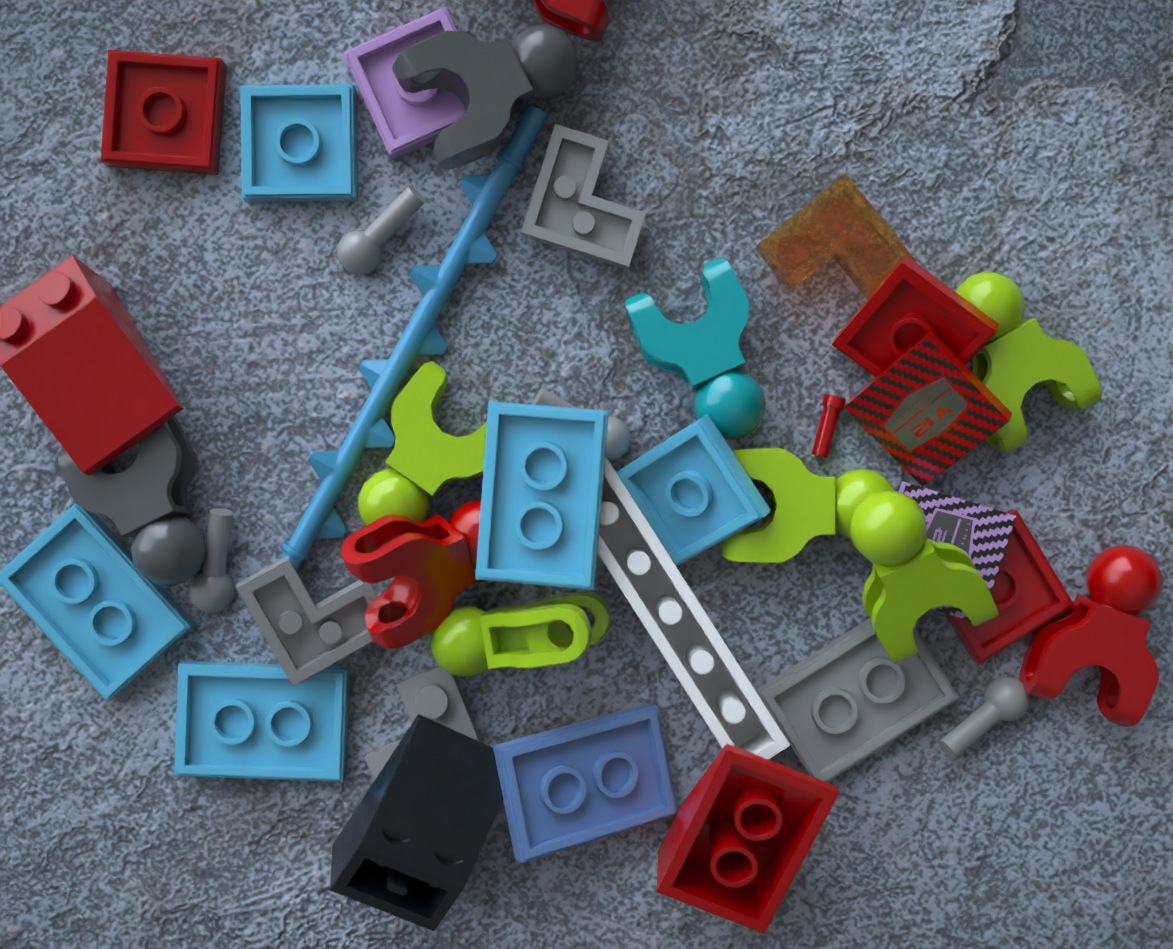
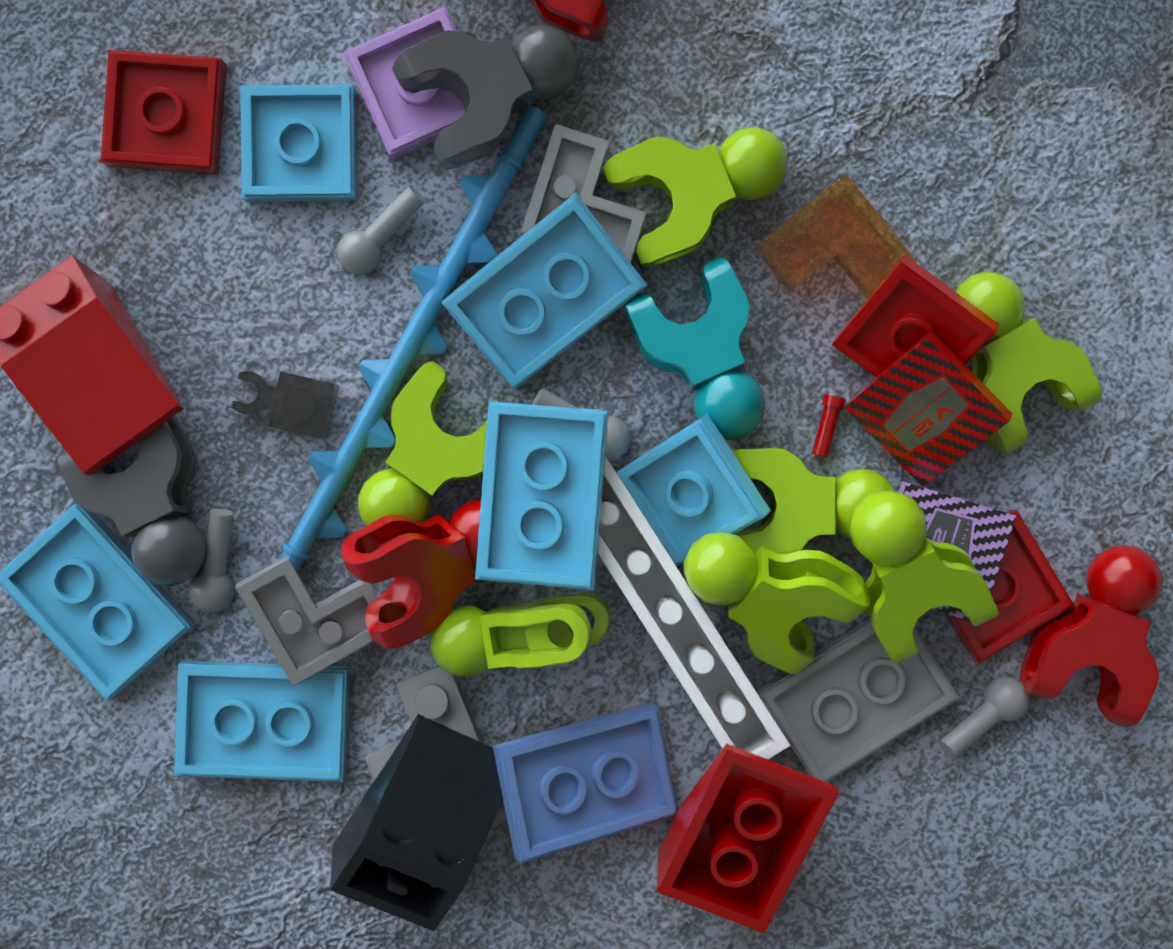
none -> clear smoke plate [231,371,339,439]
none -> medium azure tile [441,192,647,390]
none -> lime piece [603,127,788,268]
none -> lime piece [684,532,871,674]

